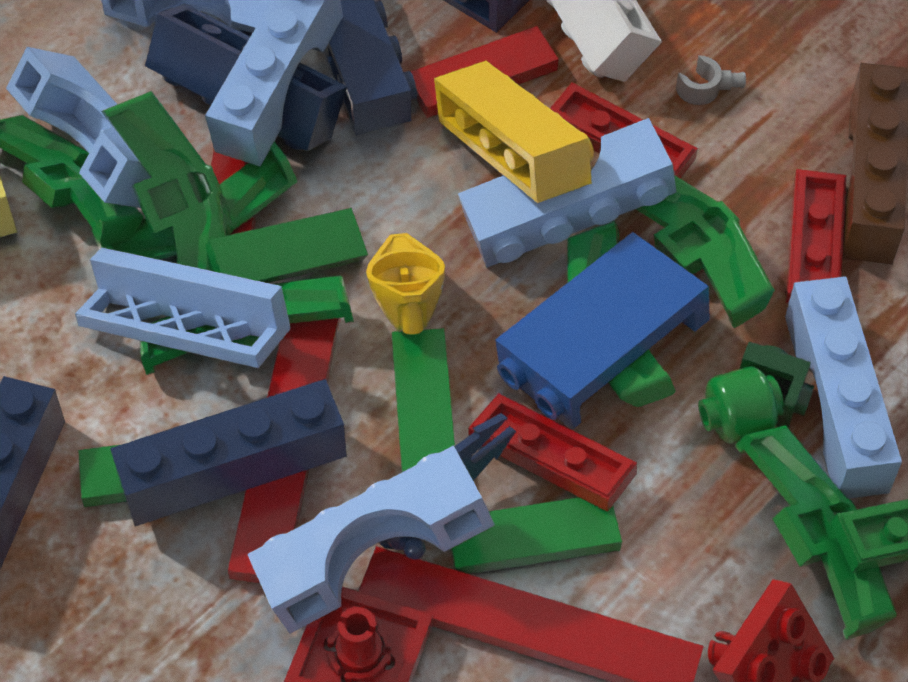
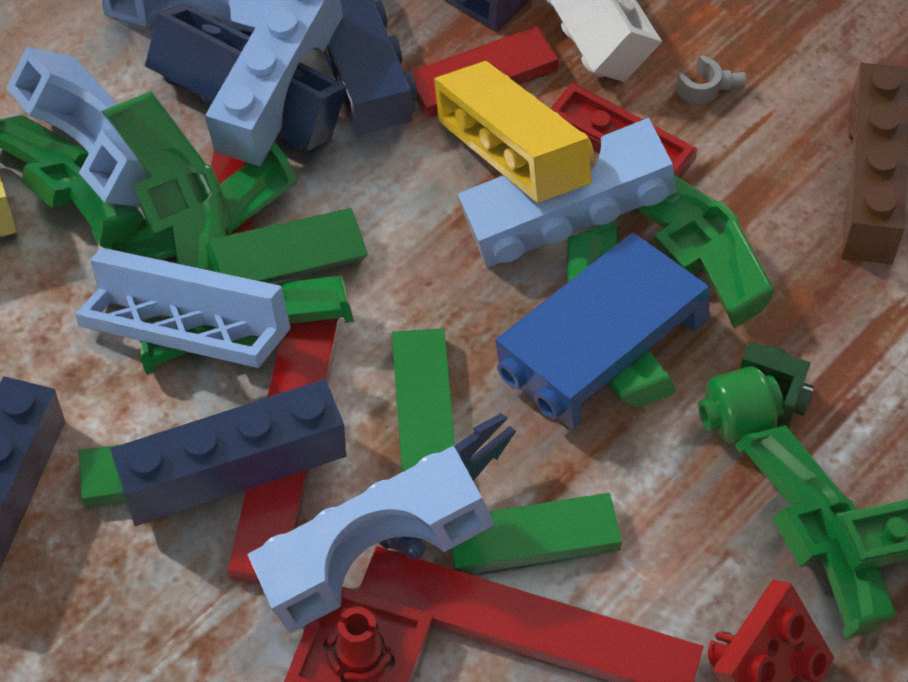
yellow hat [366,233,445,334] -> none
red tile [468,393,637,512] -> none
red tile [785,169,847,303] -> none
light blue arch [785,276,902,499] -> none

